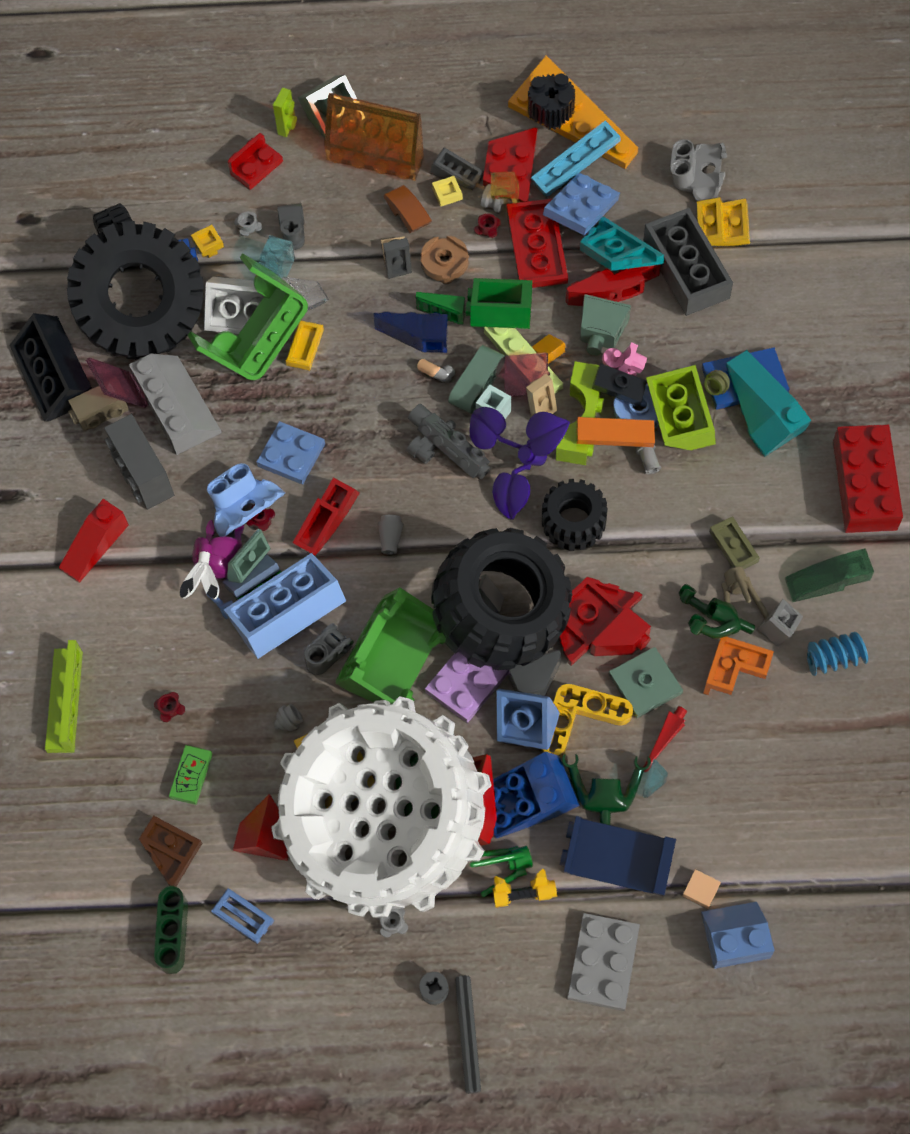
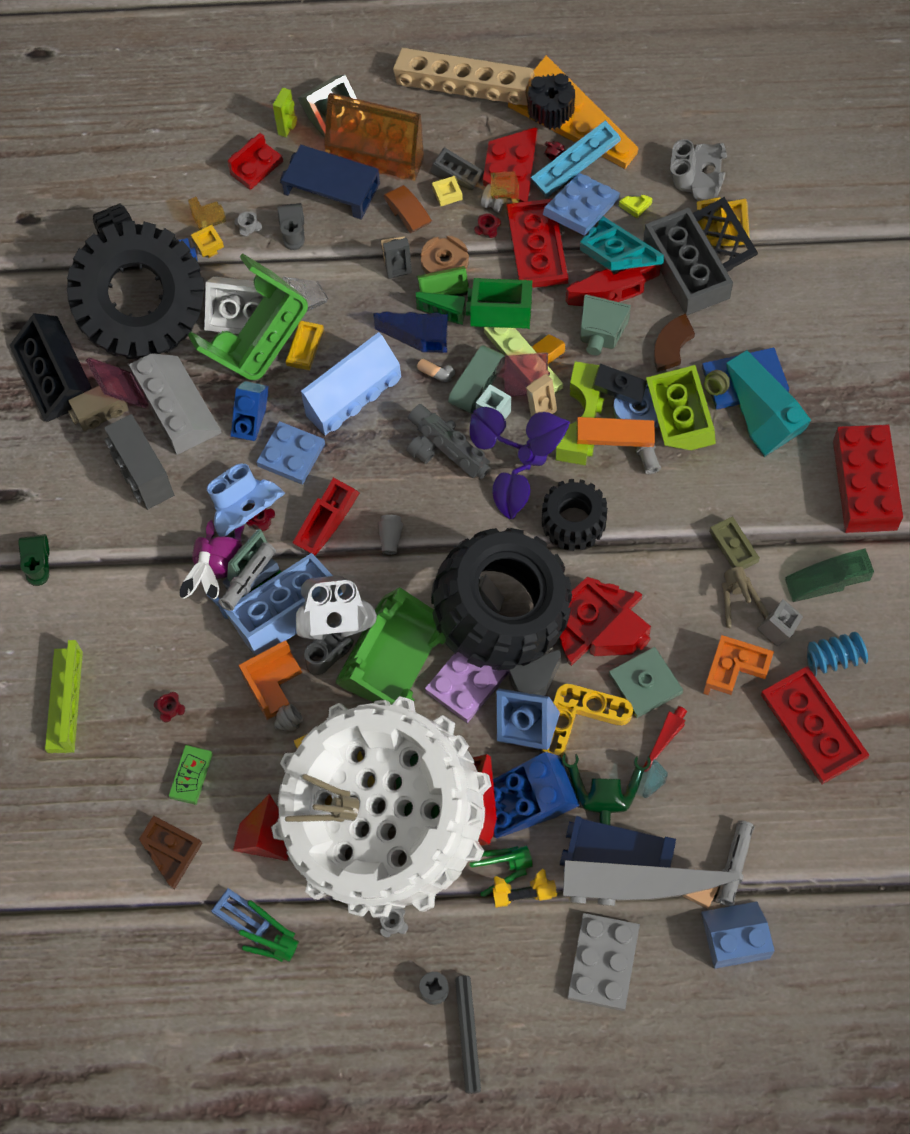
red slope [59,499,129,583] -> none
dark green beam [154,886,188,974] -> none
clear light blue slope [259,235,295,281] -> none
bright pink hips [602,342,647,376] -> none
dark green piece [678,584,755,639] -> none
none -> dark green piece [18,534,50,586]
none -> clear yellow panel [188,196,226,230]
none -> light grey pin [219,542,276,611]
none -> blue slope [231,381,269,441]
none -> orange panel [238,640,302,720]
none -> green plant [238,900,299,962]
none -> dark blue panel [280,144,380,220]
none -> dark tan plant [285,774,359,822]
none -> light grey piece [296,576,377,640]
none -> light blue slope [301,332,401,435]
none -> tan brick [393,48,535,106]
none -> bright green tile [417,266,469,295]
none -> dark red plate [544,141,566,160]
none -> light grey slope [563,860,740,906]
none -> neon yellow tile [619,195,653,219]
none -> reddish brown tile [654,314,695,372]
none -> black window [693,197,758,272]
none -> light grey pin [716,821,755,906]
none -> red plate [761,666,870,785]

